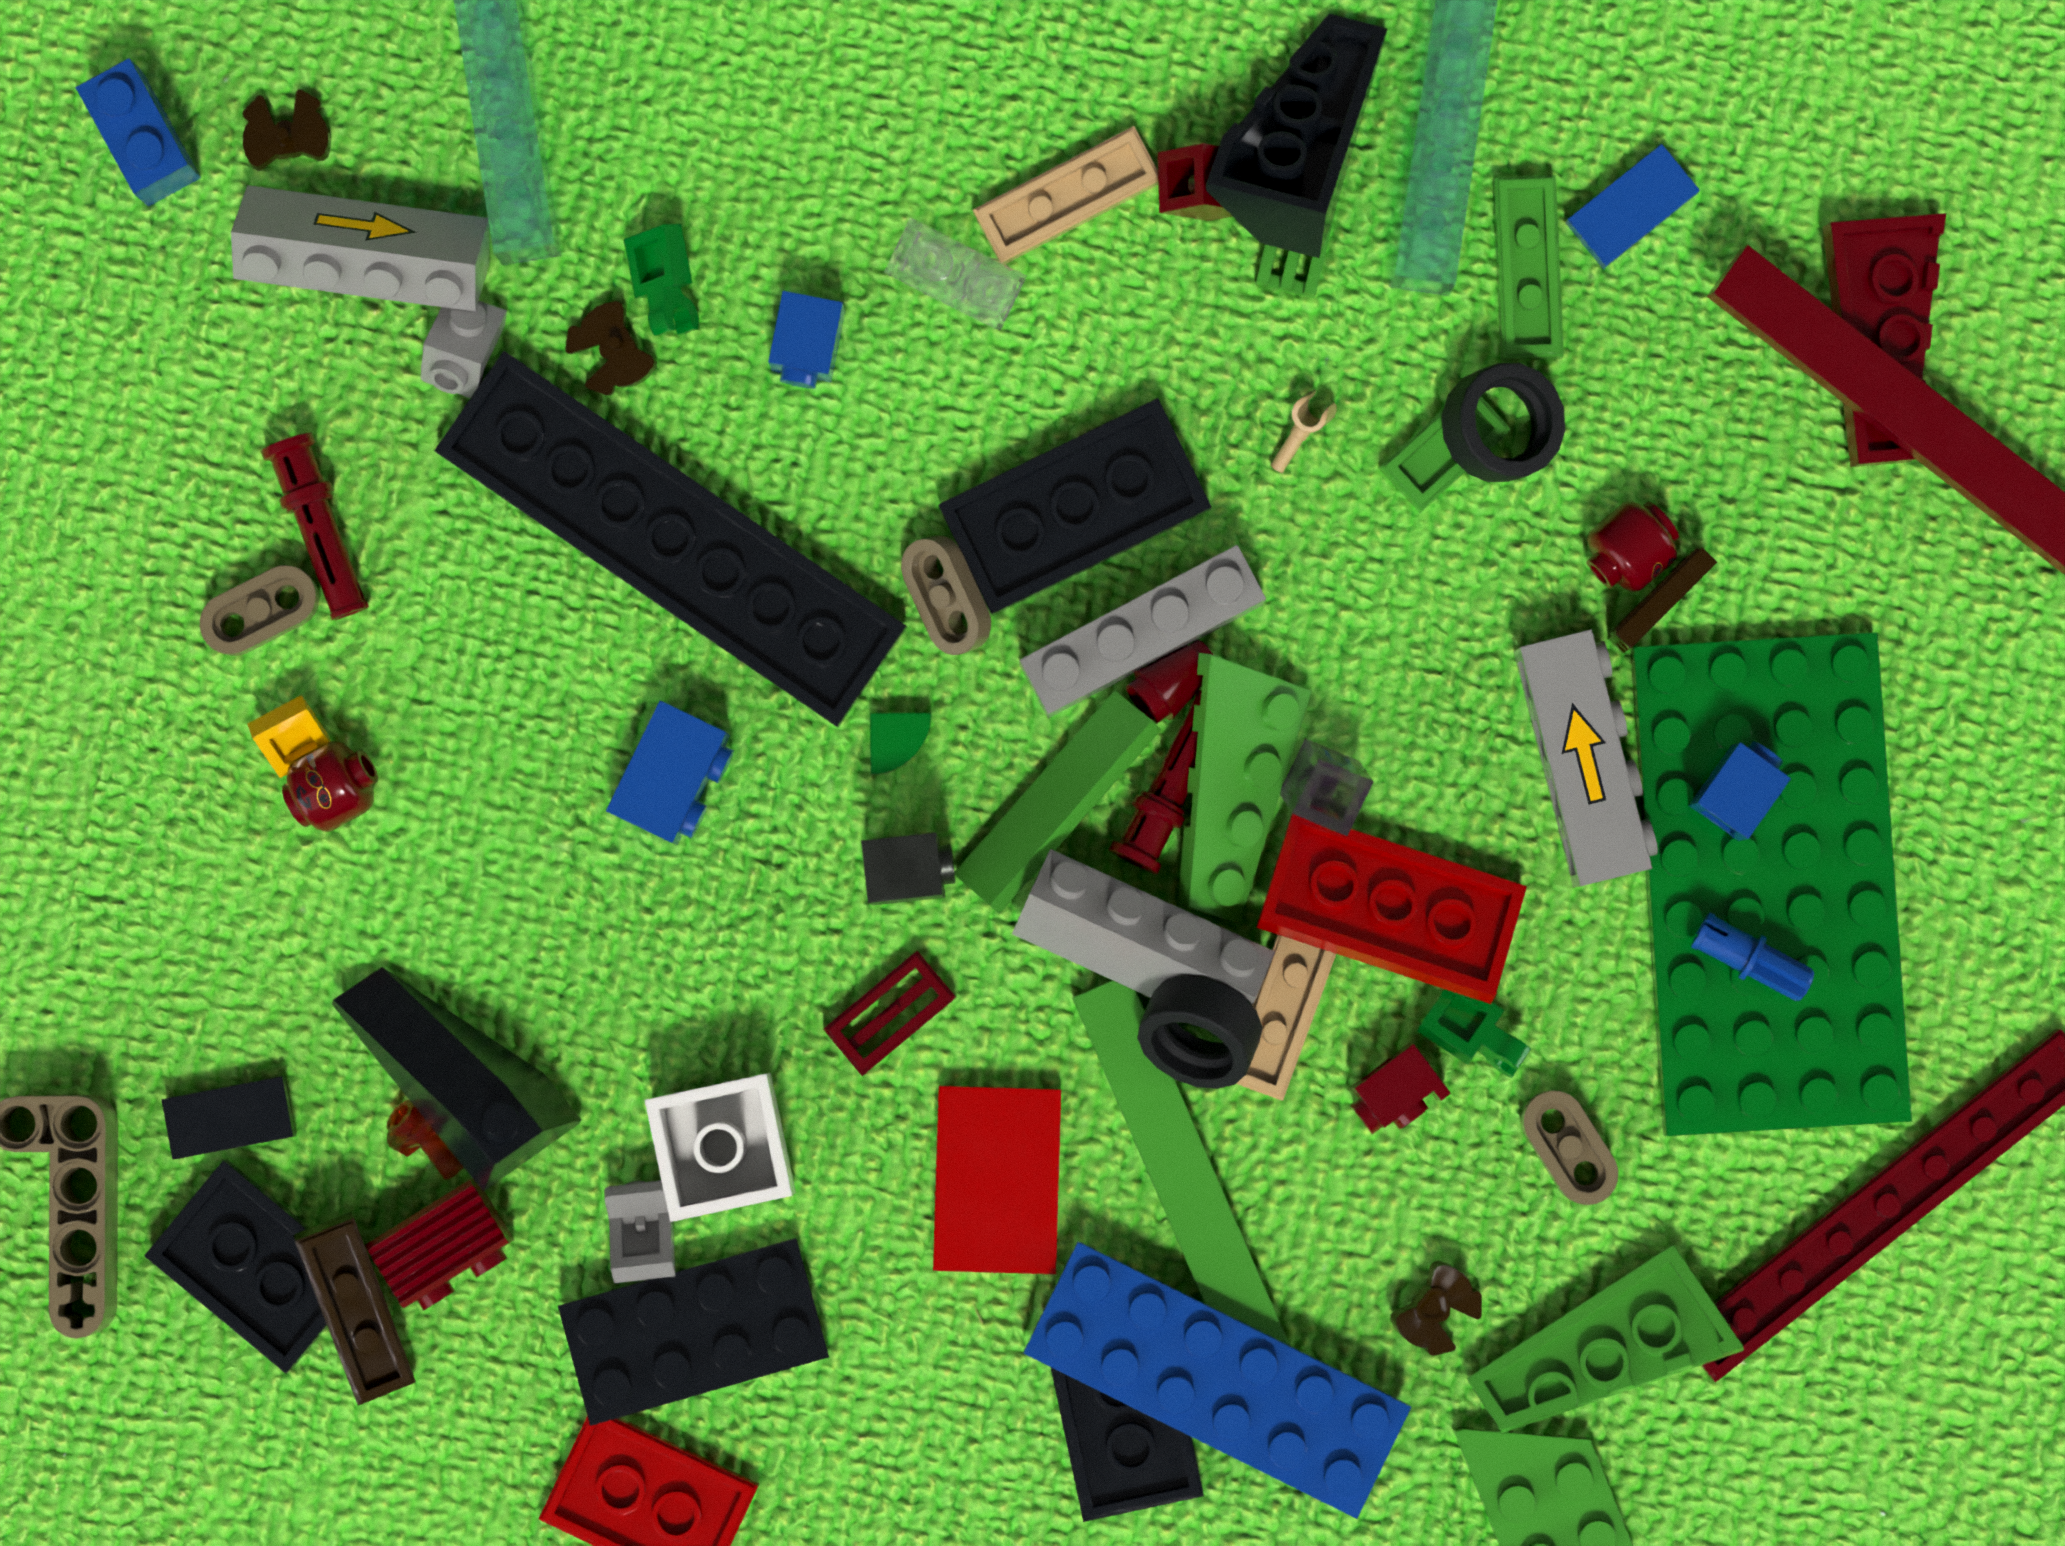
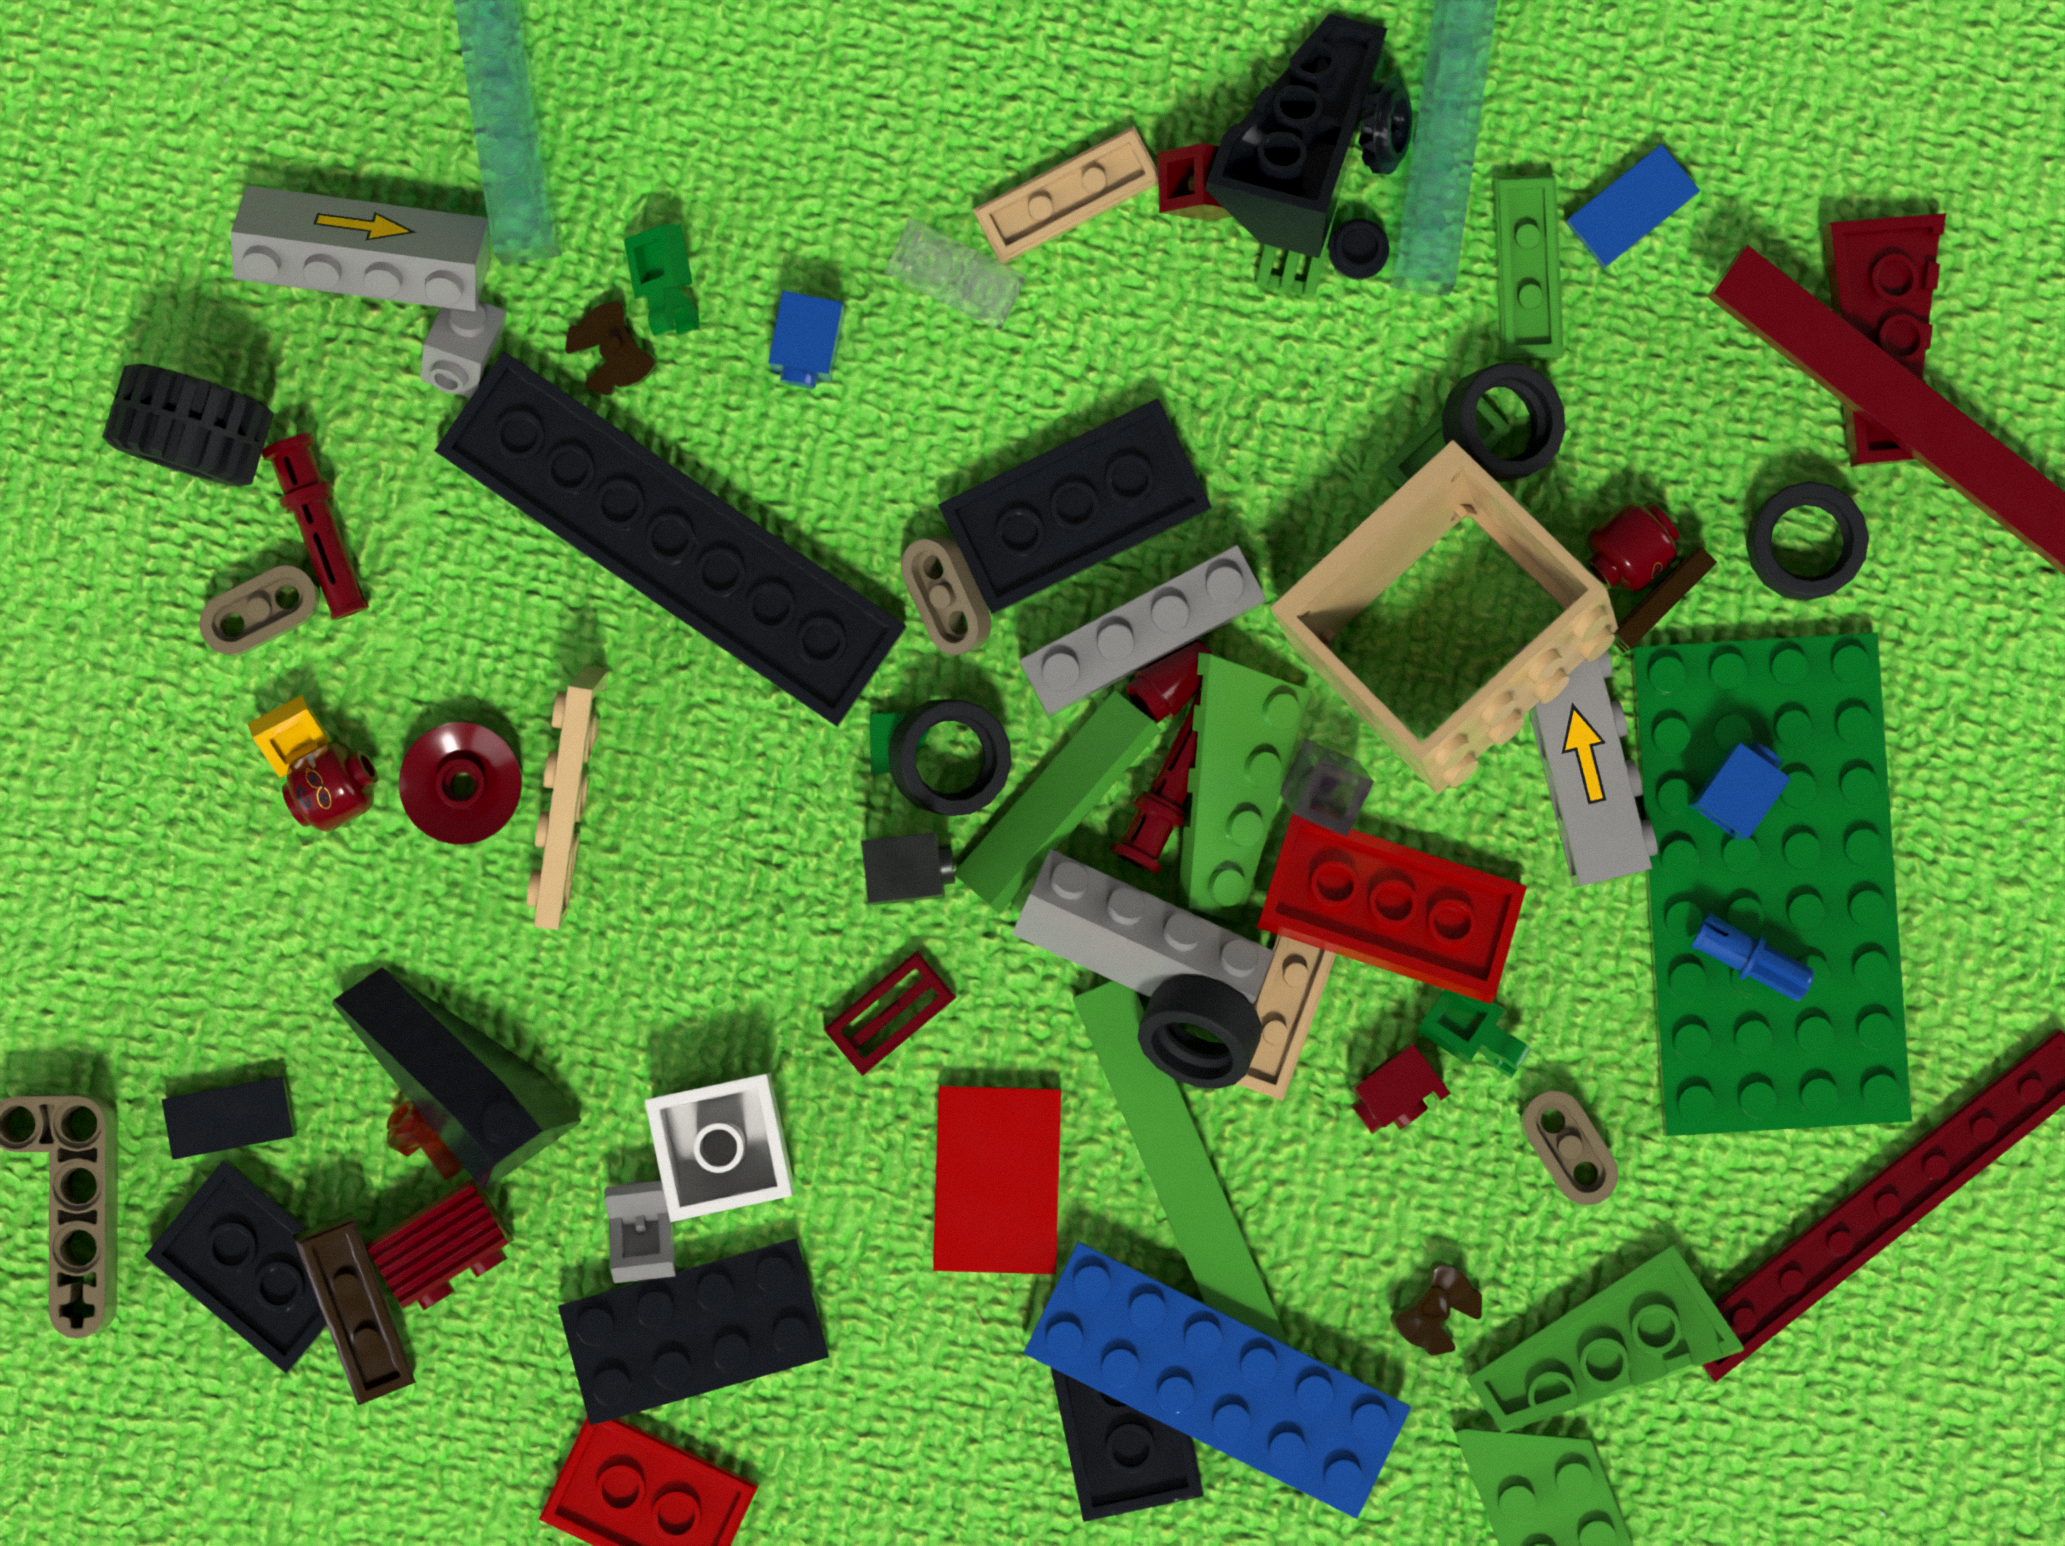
blue brick [75,58,201,207] -> none
dark brown piece [243,89,331,171] -> none
blue brick [606,700,734,845] -> none
tan hand [1270,390,1337,473] -> none
none -> black tyre [102,364,274,487]
none -> dark red dish [399,722,522,845]
none -> tan wing [527,665,609,930]
none -> black tyre [888,699,1011,816]
none -> tan window [1270,440,1618,795]
none -> black plate [1328,218,1389,280]
none -> black gear [1358,76,1412,175]
none -> black tyre [1746,481,1869,601]

